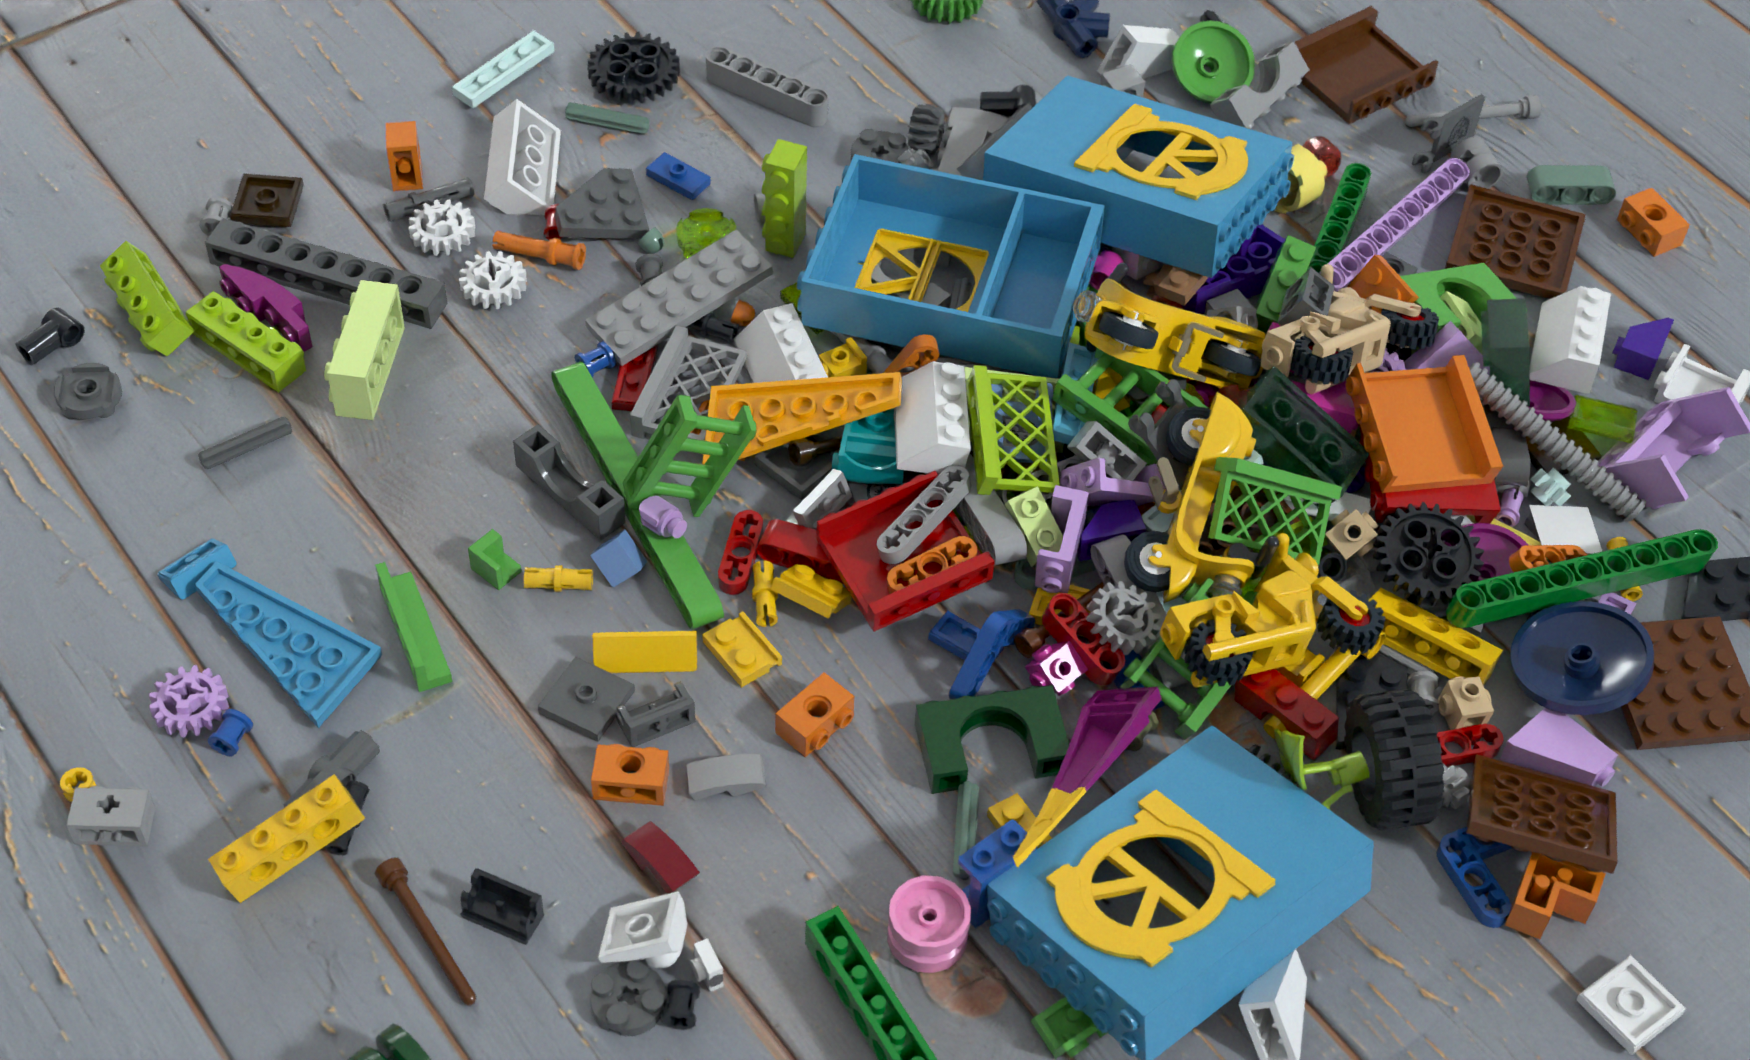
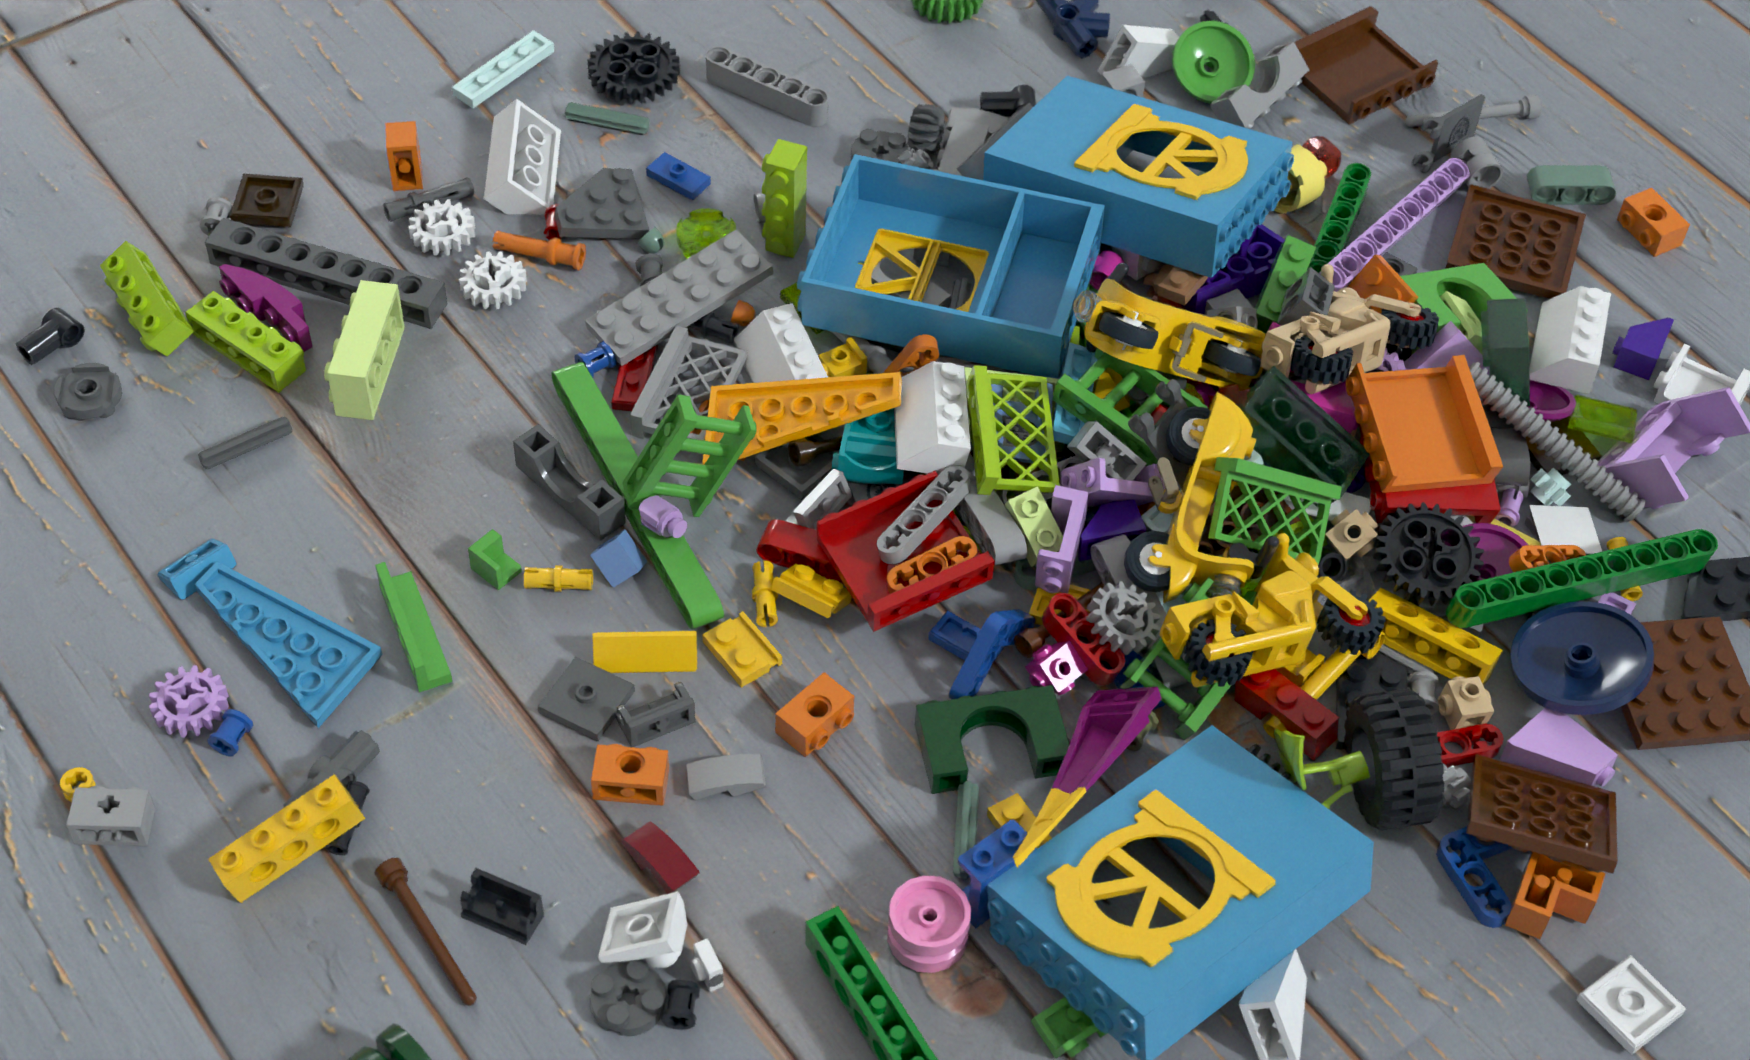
red beam [718,510,763,595] -> none

